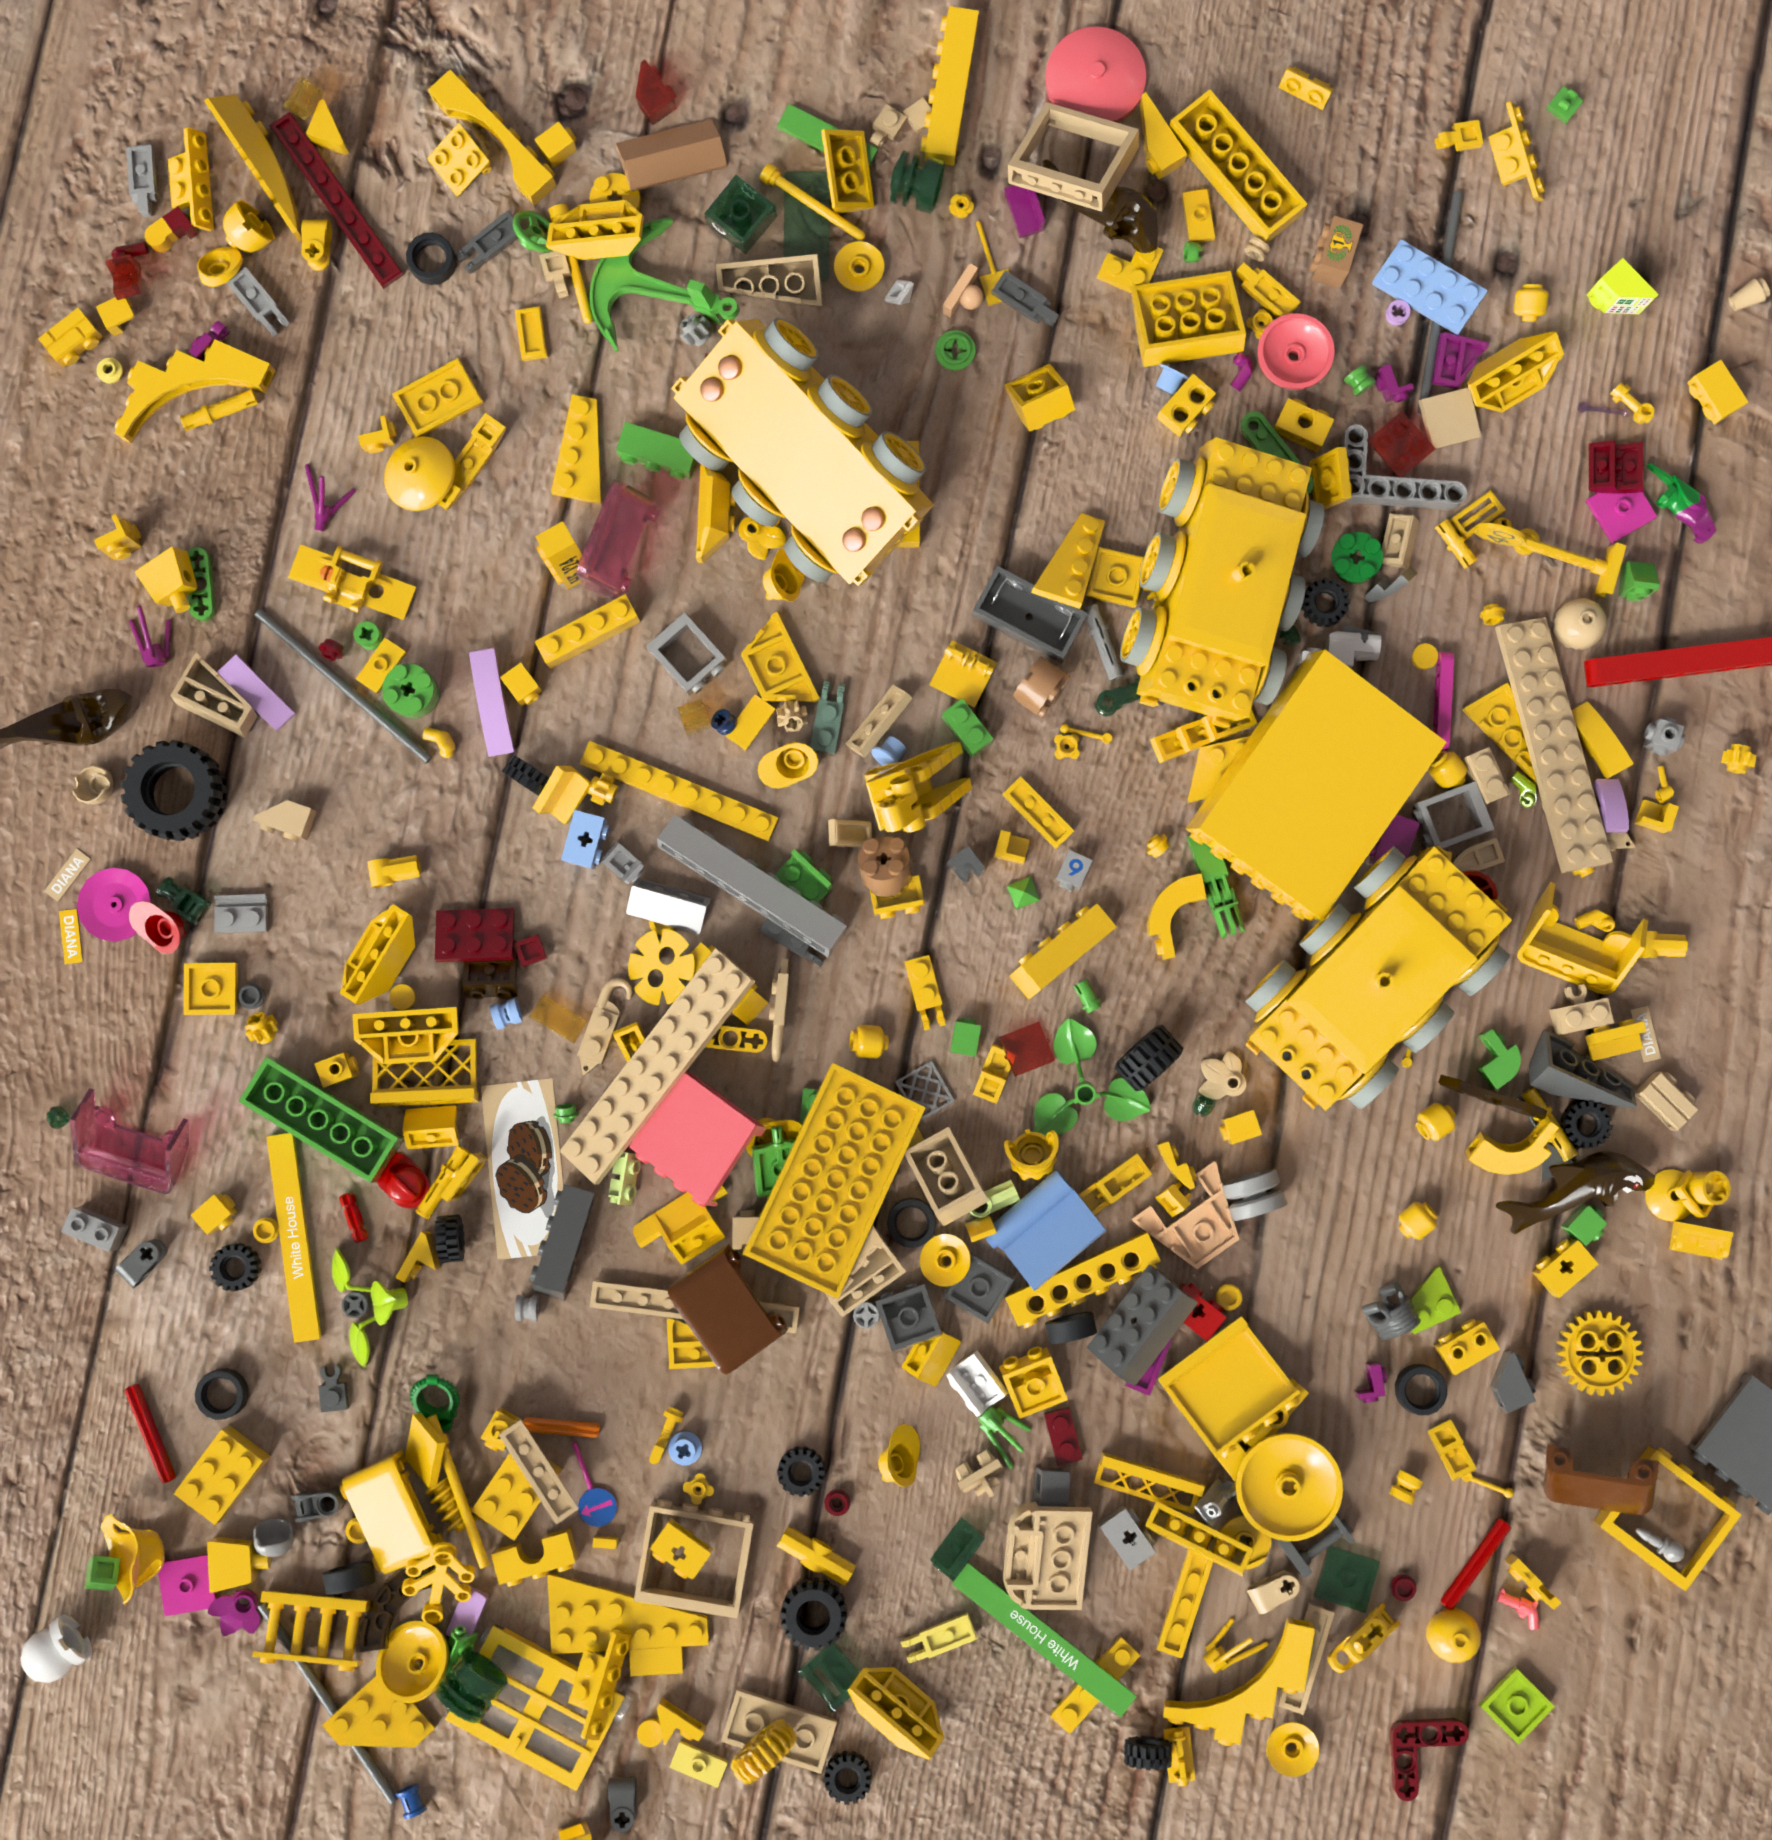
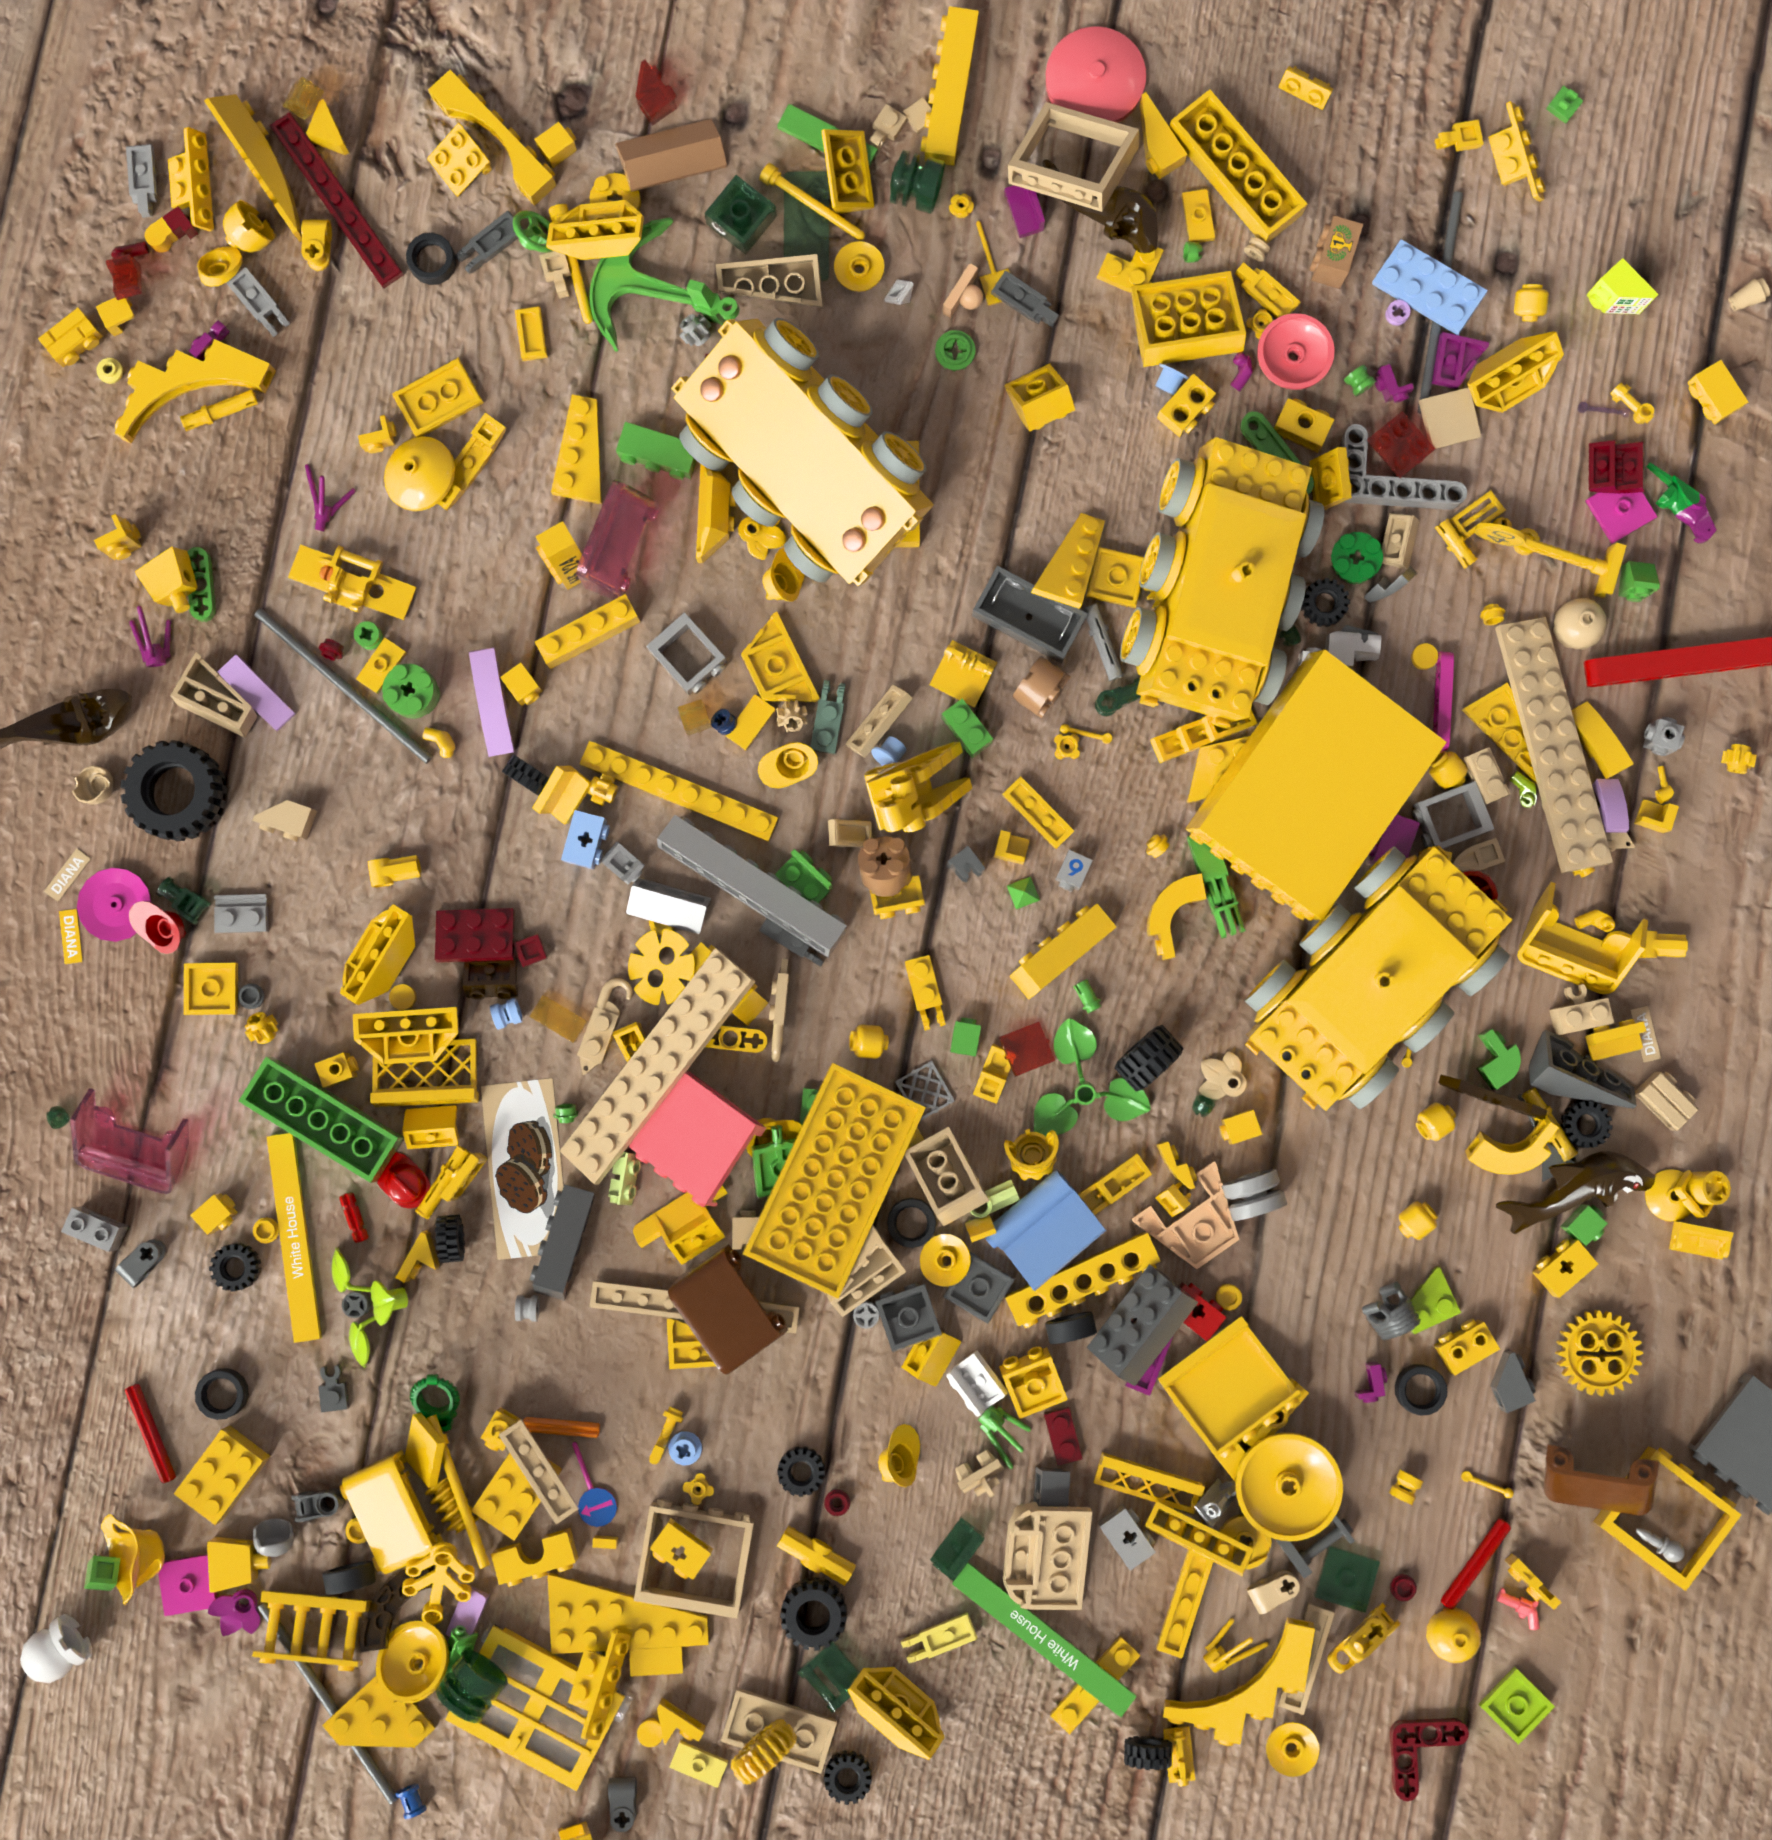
yellow slope [1427,1419,1477,1481] -> none

